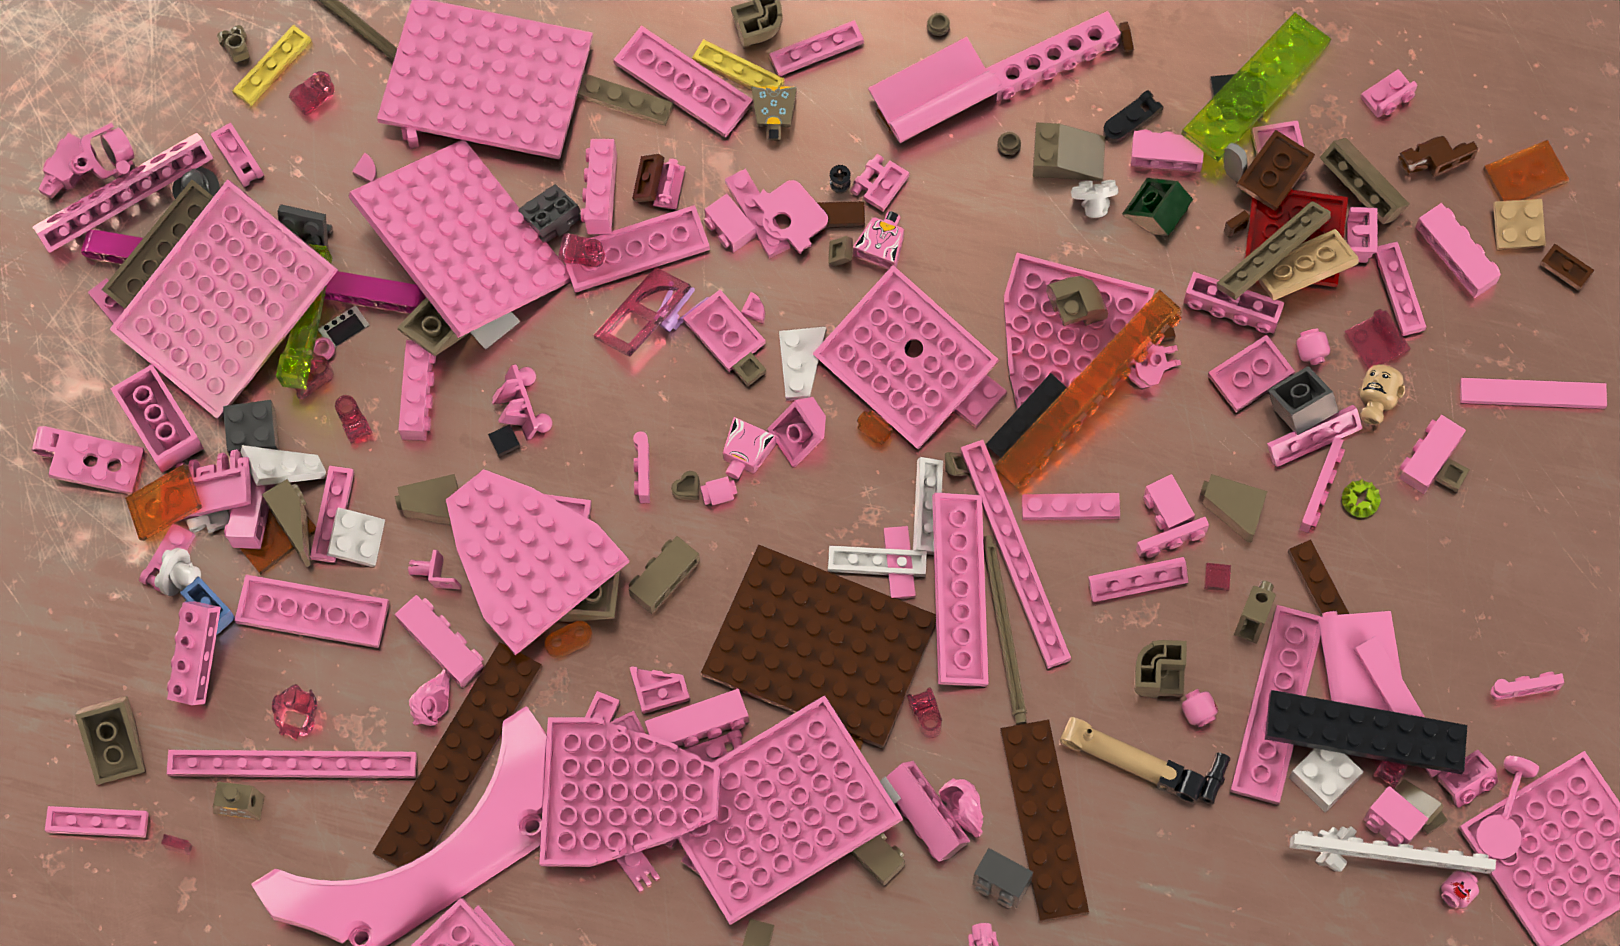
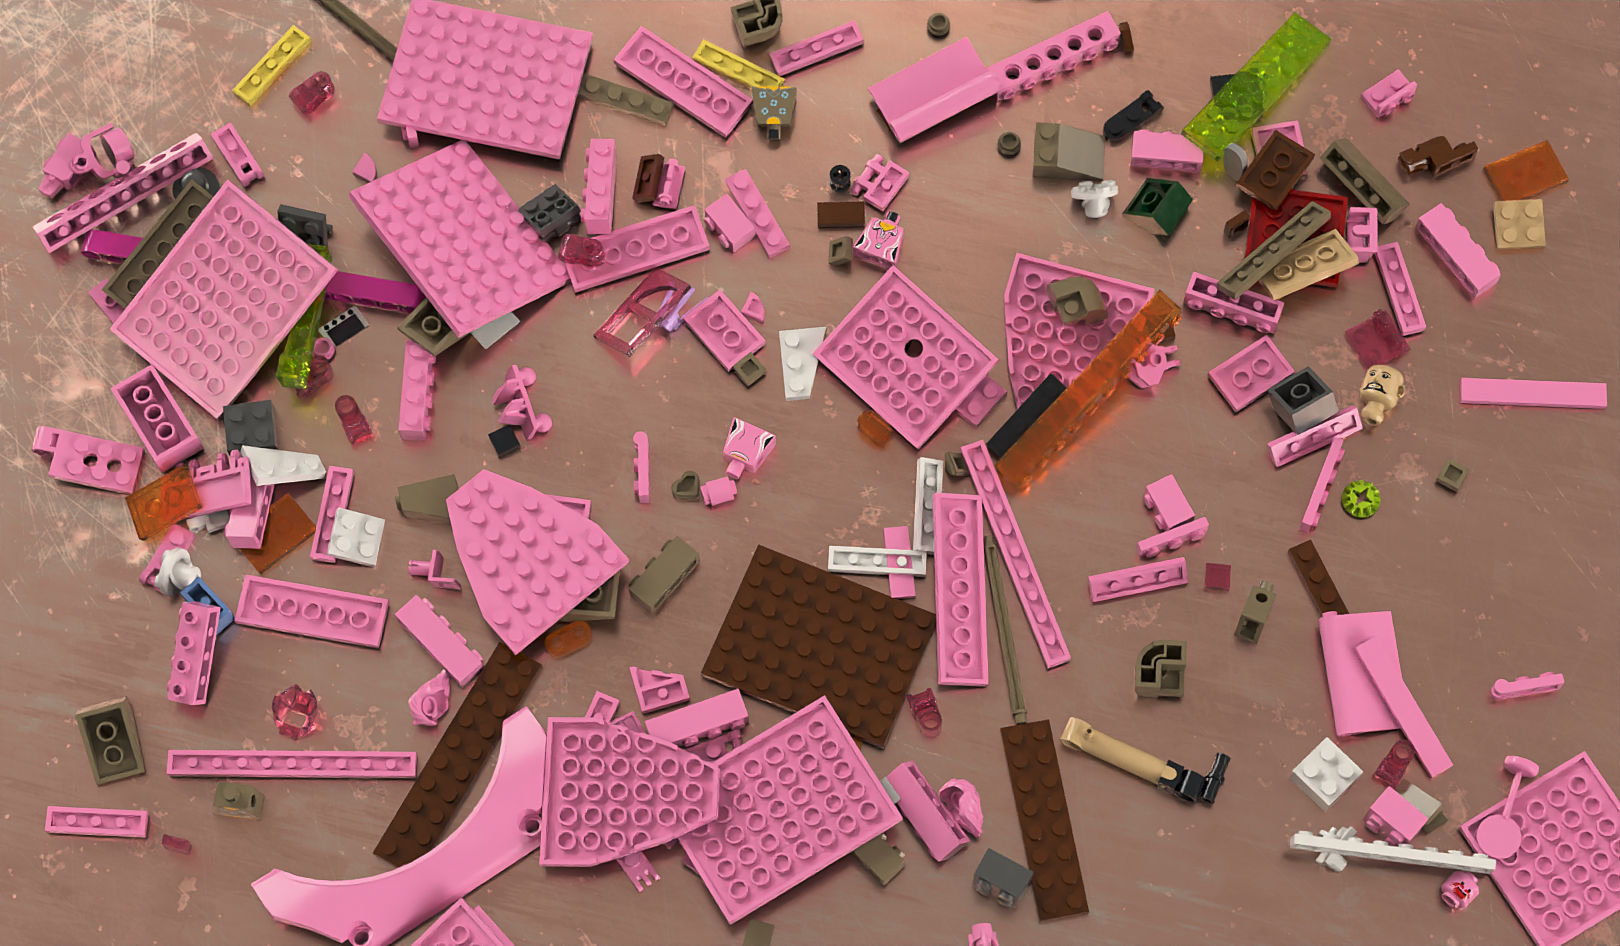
dark tan plate [217,25,249,63] -> none
dark tan slope [262,479,311,567] -> none
bright pink piece [752,180,828,254] -> none
bright pink slope [768,397,826,467] -> none
bright pink plate [1022,493,1120,520] -> none
bright pink head [1181,689,1218,728] -> none
dark tan slope [1200,474,1267,543] -> none
bright pink plate [1230,605,1322,805] -> none
black plate [1265,690,1468,775] -> none
bright pink head [1296,328,1331,365] -> none
bright pink brick [1399,415,1466,494] -> none
bright pink bracket [1437,750,1498,808] -> none
reddish brown plate [1540,244,1594,291] -> none

